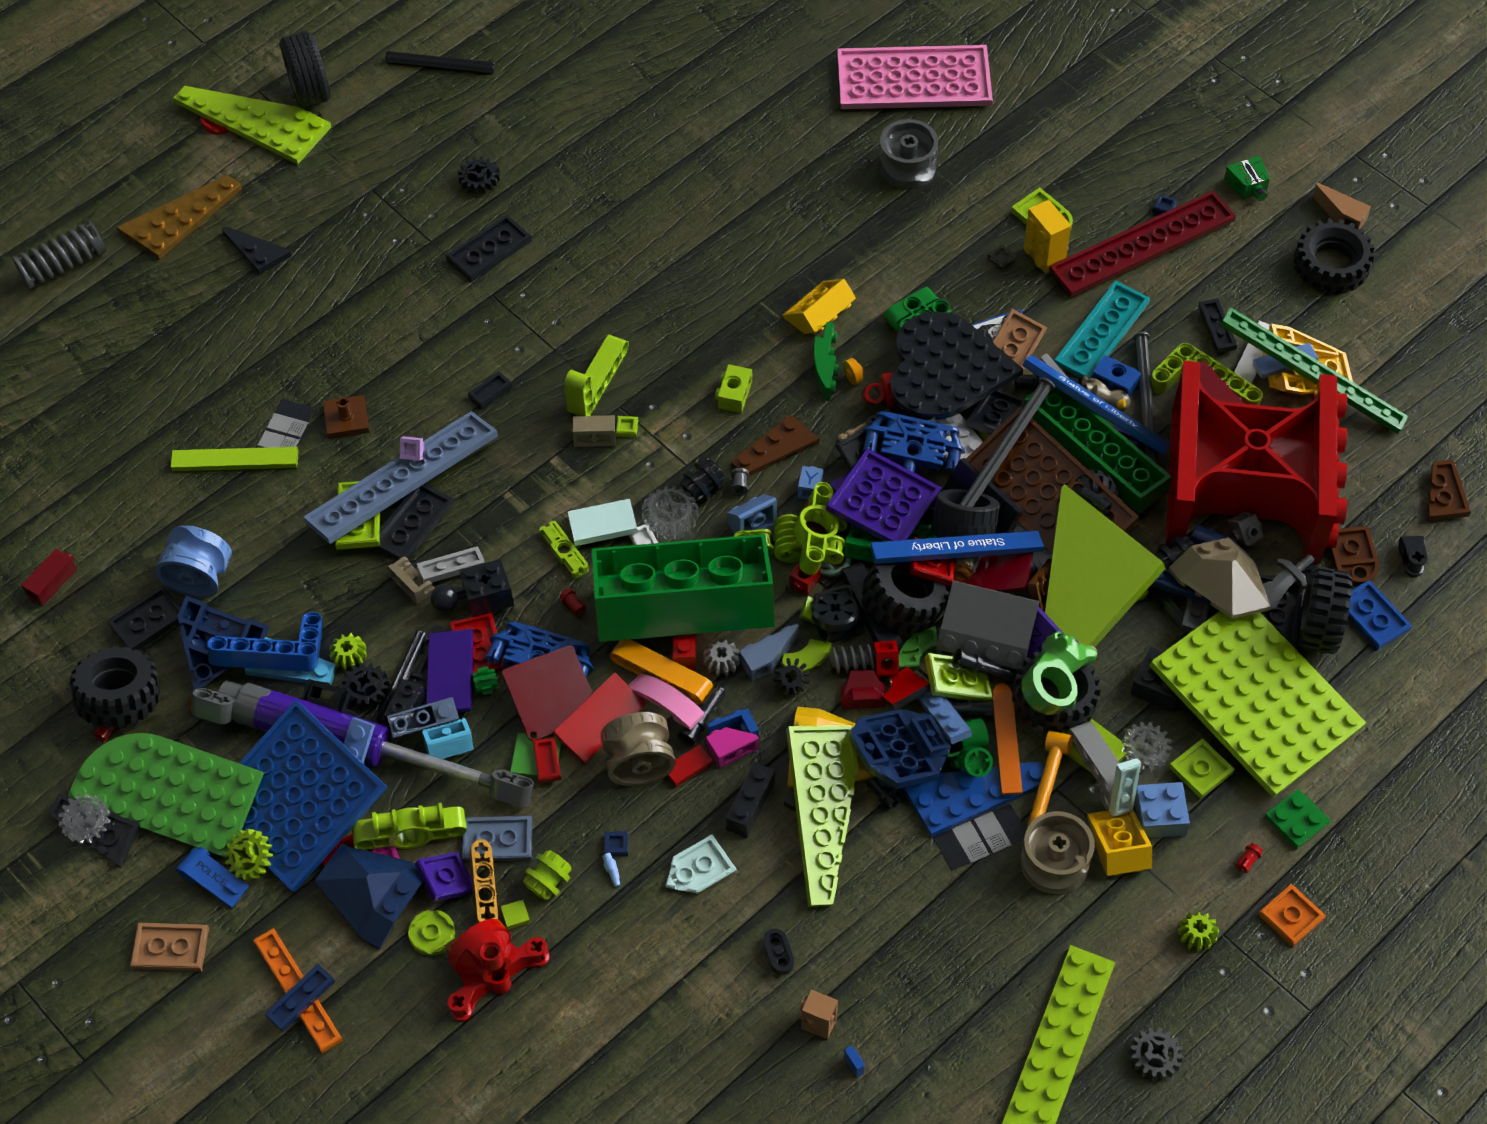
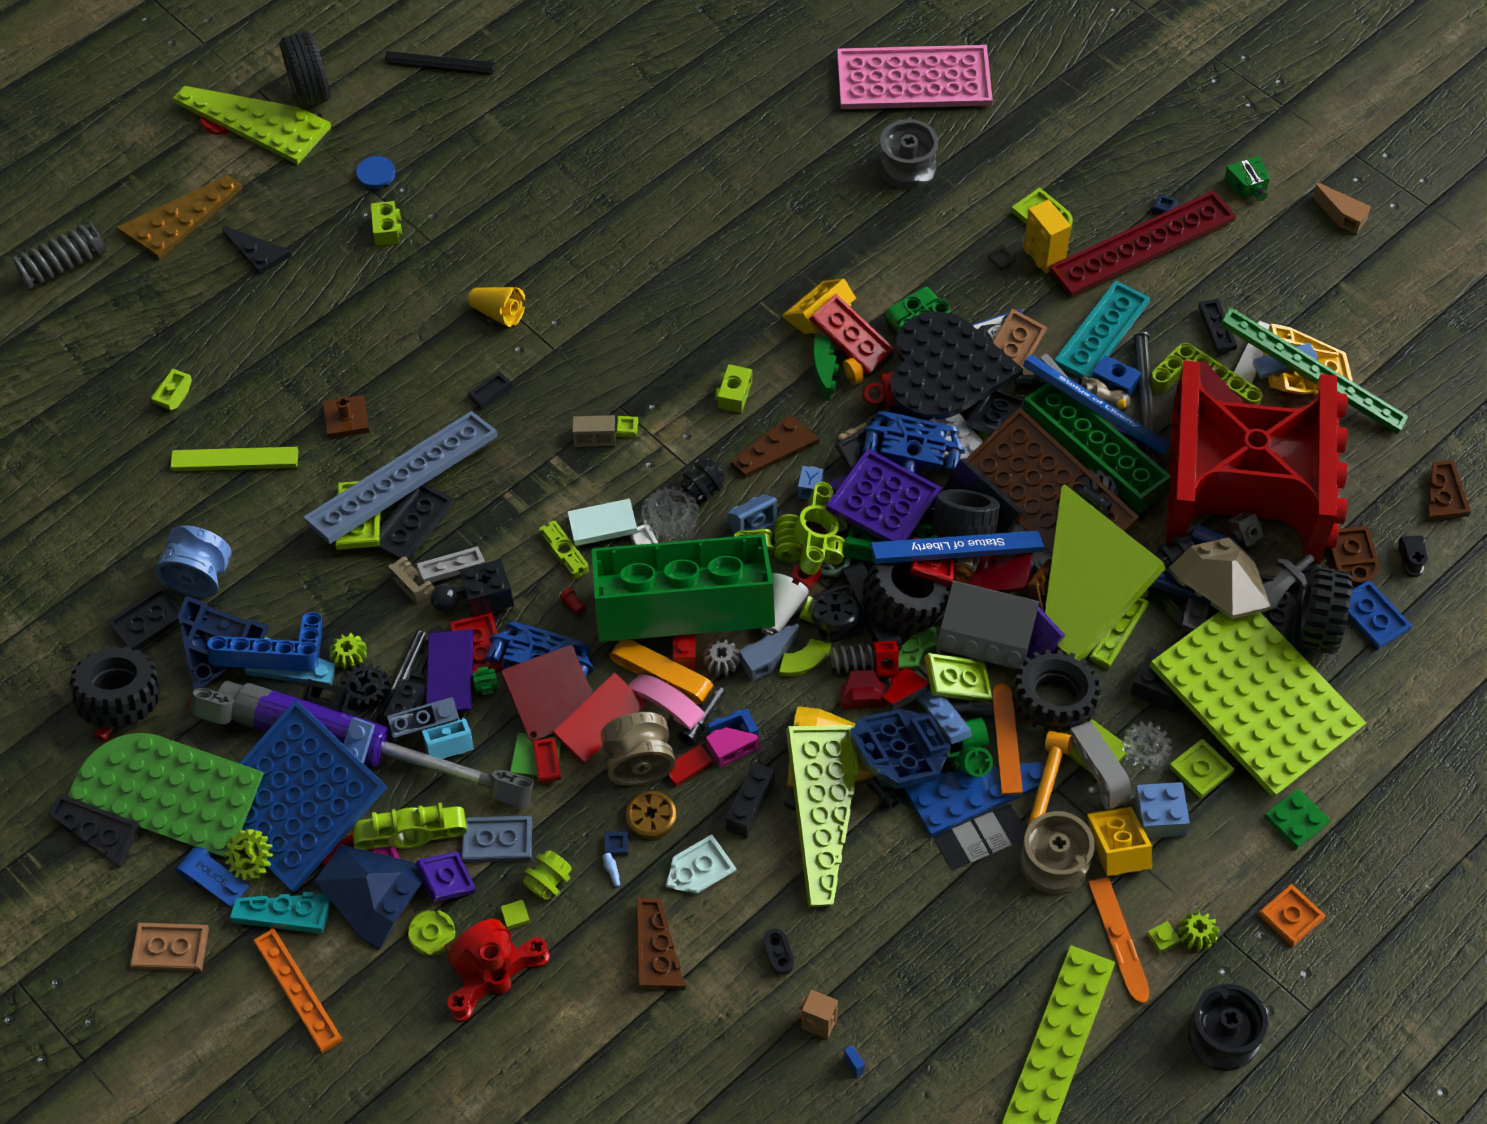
dark red brick [21,549,77,606] -> none
clear gear [58,793,110,844] -> none
sticker [256,399,315,469] -> none
dark blue plate [265,964,335,1032] -> none
lavender tile [400,436,424,461] -> none
black tile [446,215,532,282] -> none
black gear [458,156,500,194] -> none
pearl gold beam [469,839,498,924] -> none
lime beam [564,335,629,416] -> none
dark grey bush [730,468,749,496] -> none
black gear [773,658,810,696] -> none
black pin [952,649,1017,684] -> none
dark grey axle [959,377,1055,507] -> none
bright green animal [1022,631,1097,715] -> none
light aqua tile [1109,758,1141,817] -> none
dark grey gear [1130,1027,1184,1081] -> none
red pin [1235,843,1262,874] -> none
black tyre [1294,219,1375,294] -> none
none -> lime slope [151,369,192,410]
none -> teal wing [230,892,332,934]
none -> blue tile [356,156,395,189]
none -> lime brick [371,201,402,246]
none -> yellow cone [468,287,525,327]
none -> pearl gold wheel [626,791,676,840]
none -> reddish brown wing [636,898,686,990]
none -> white cone [761,573,809,635]
none -> red tile [809,294,894,375]
none -> orange piece [1088,877,1149,1004]
none -> lime tile [1089,598,1149,670]
none -> lime plate [1147,921,1181,954]
none -> black piece [1188,984,1268,1071]

